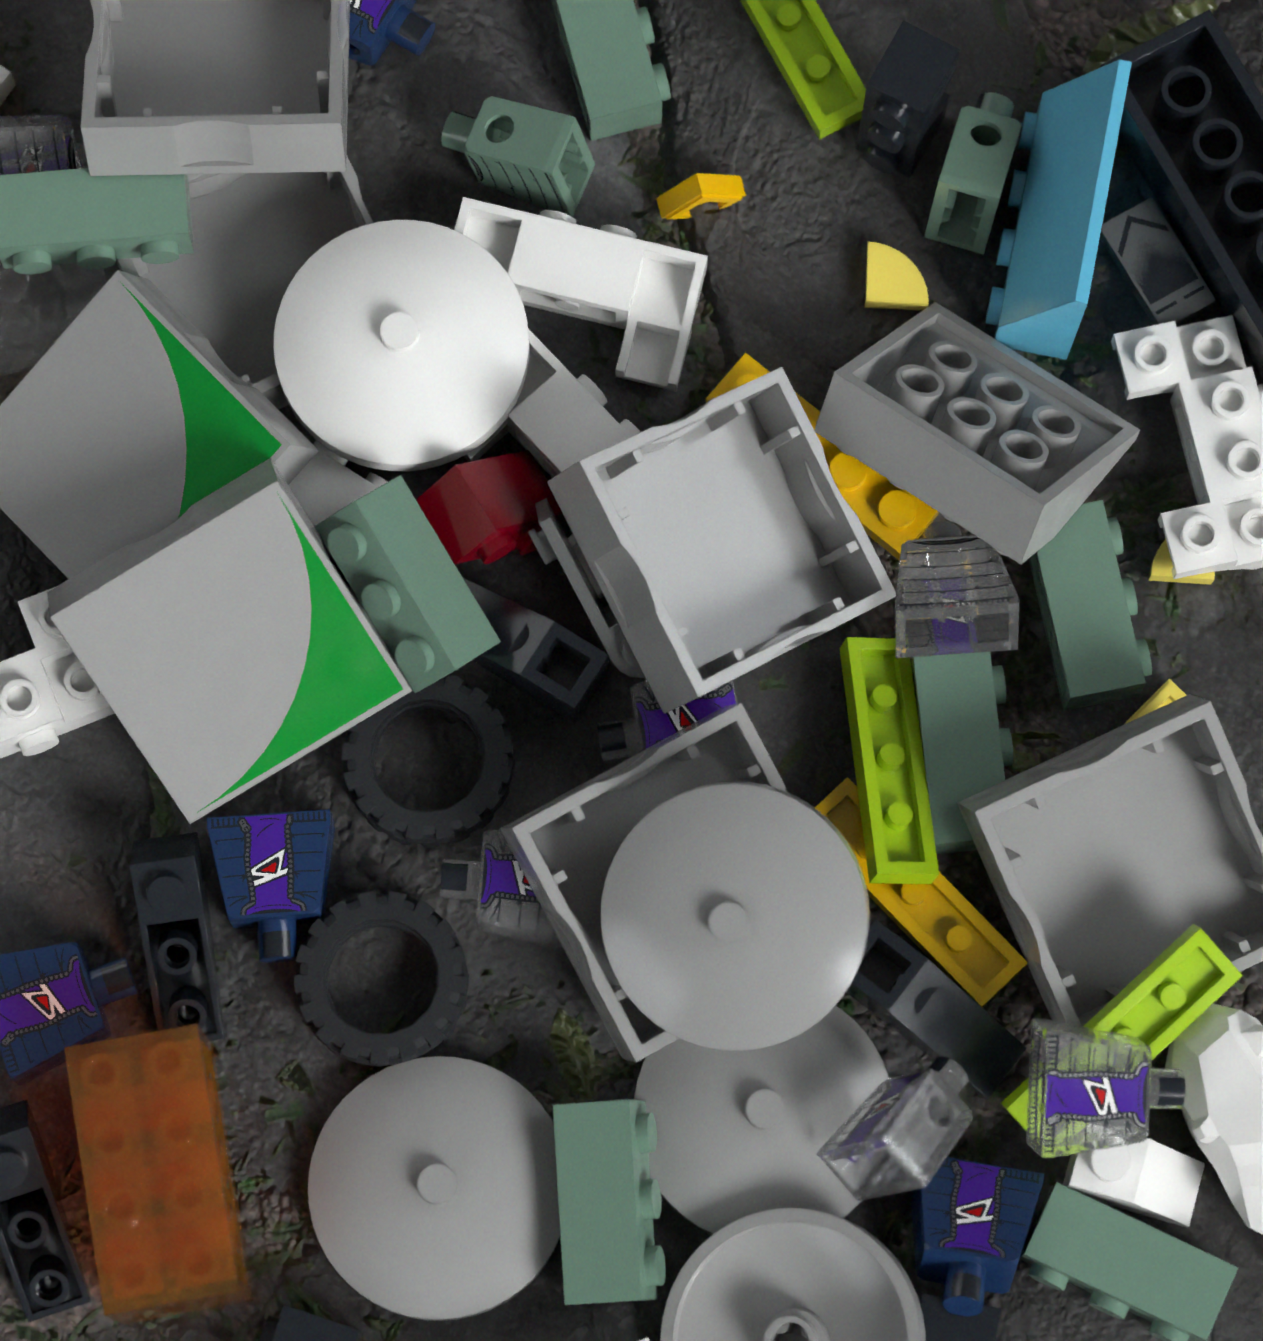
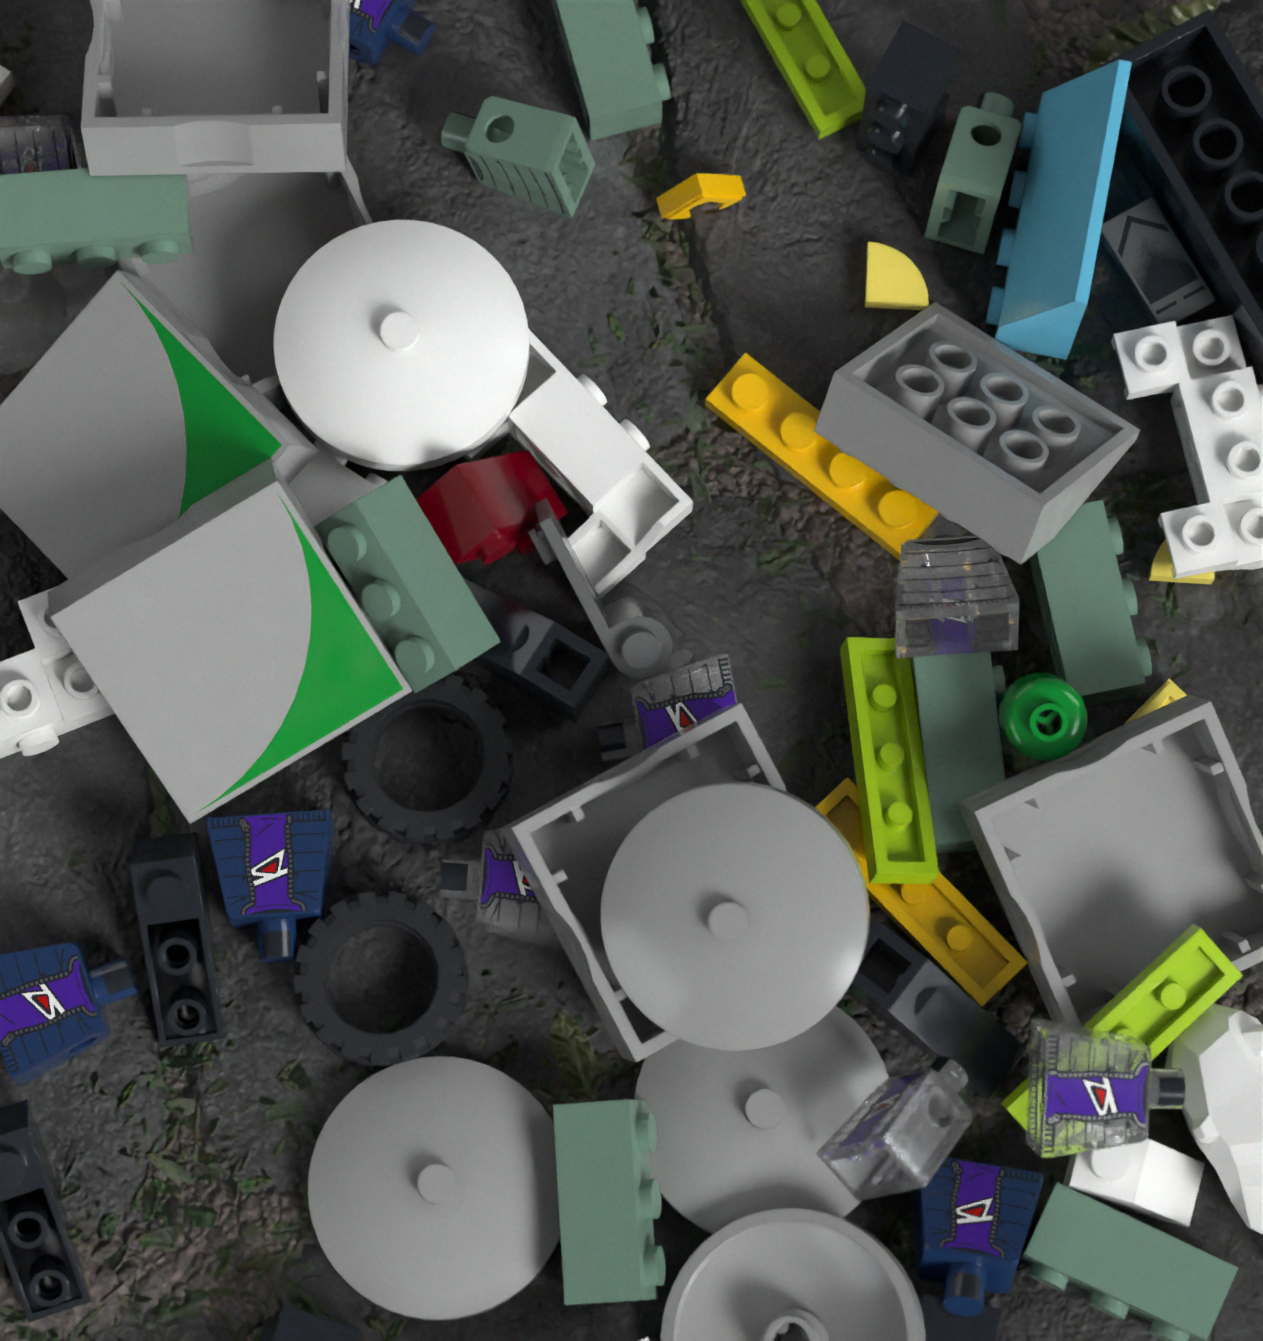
clear orange brick [64,1024,253,1324] -> none
white bracket [454,197,708,391] -> none
light grey tile [547,367,898,714] -> none
none -> green head [999,673,1088,761]

